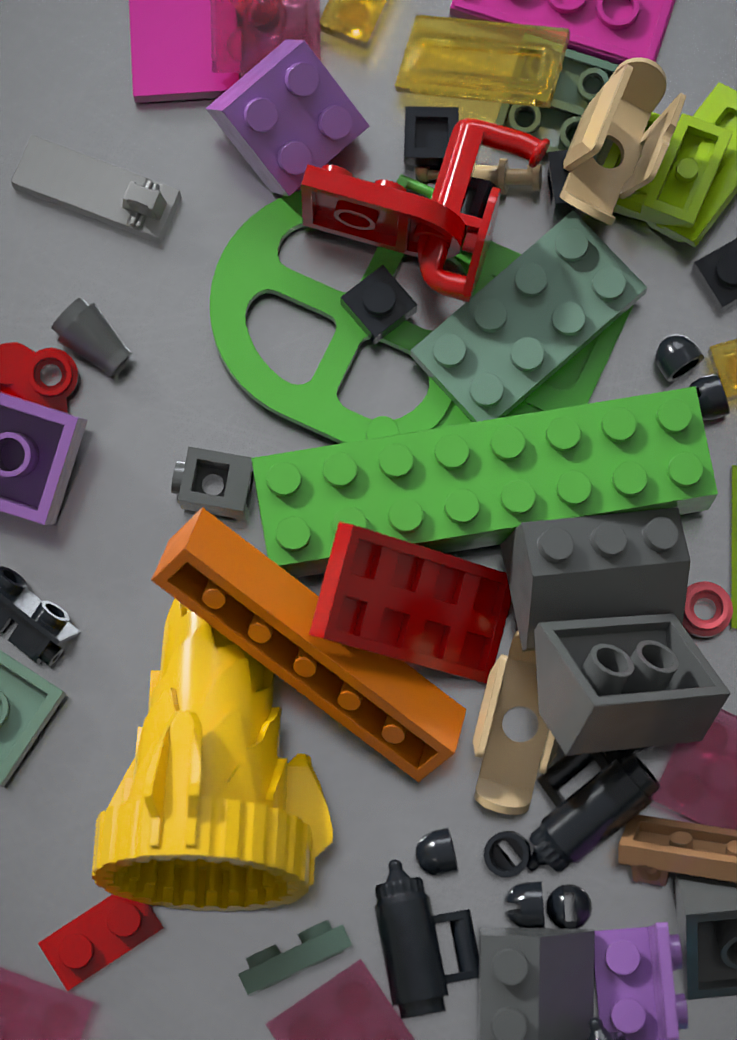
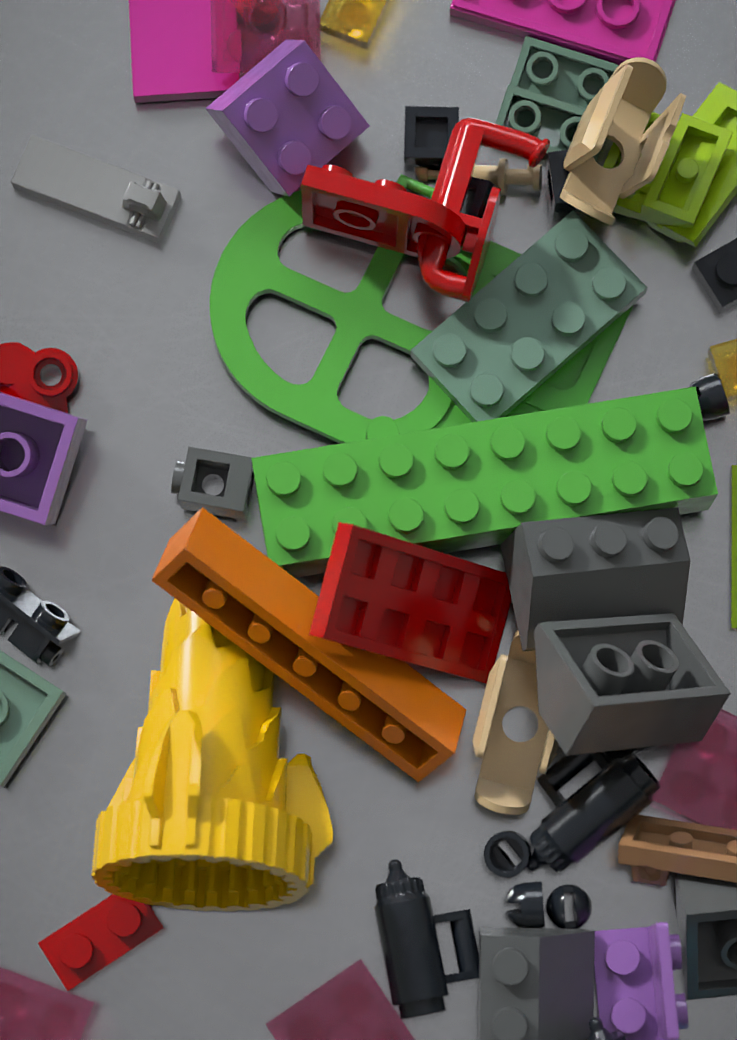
dark grey cone [51,297,133,377] -> none
sand green plate [238,920,354,996] -> none
black plate [340,265,418,344] -> none
clear yellow piece [394,14,571,108] -> none
black hinge [415,827,459,876] -> none
black hinge [656,334,704,382] -> none
coral plate [683,581,733,638] -> none

